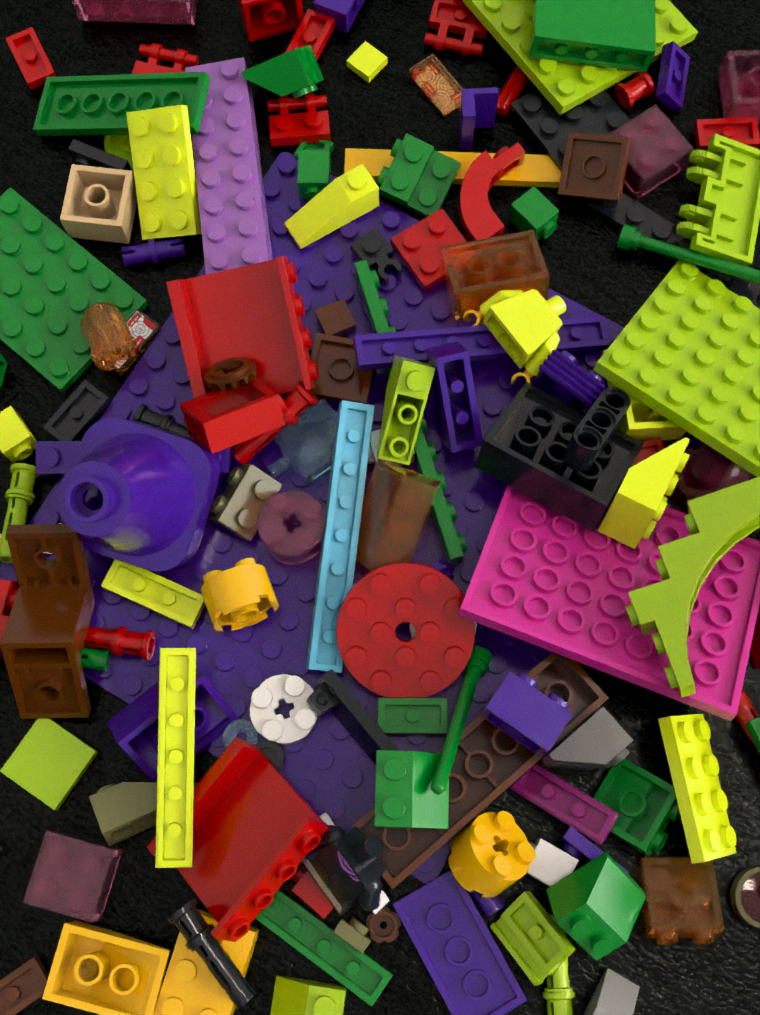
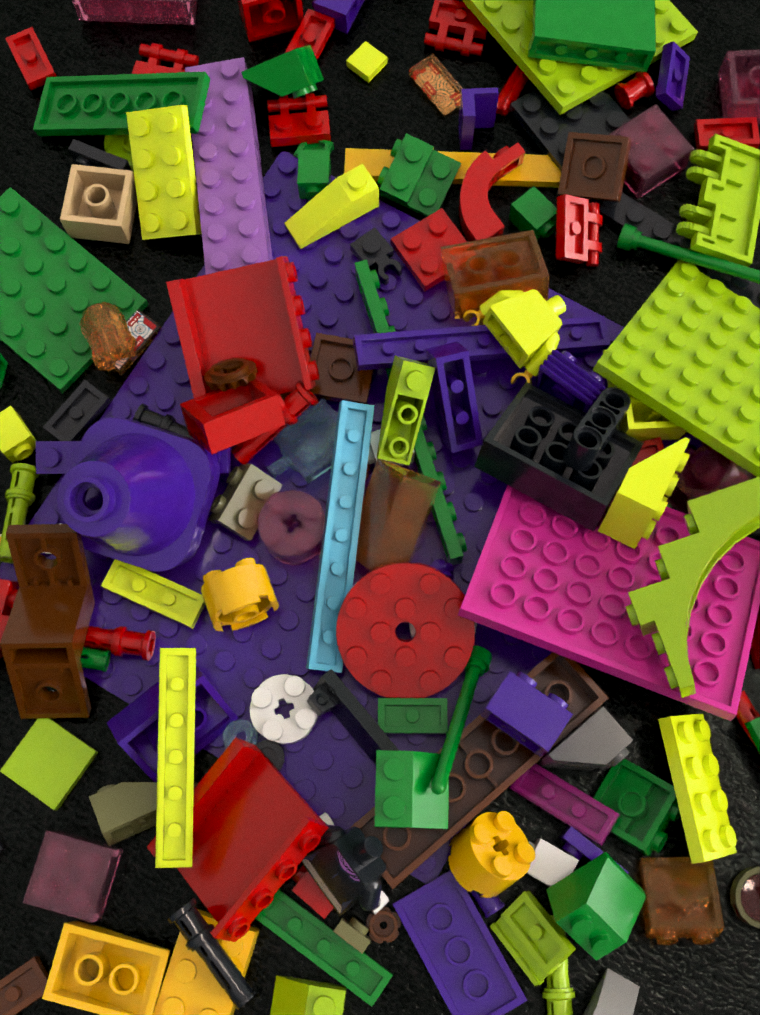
dark purple pin [121,237,187,267] -> none
reddish brown tile [315,298,356,336] -> none
none -> red plate [556,194,603,267]

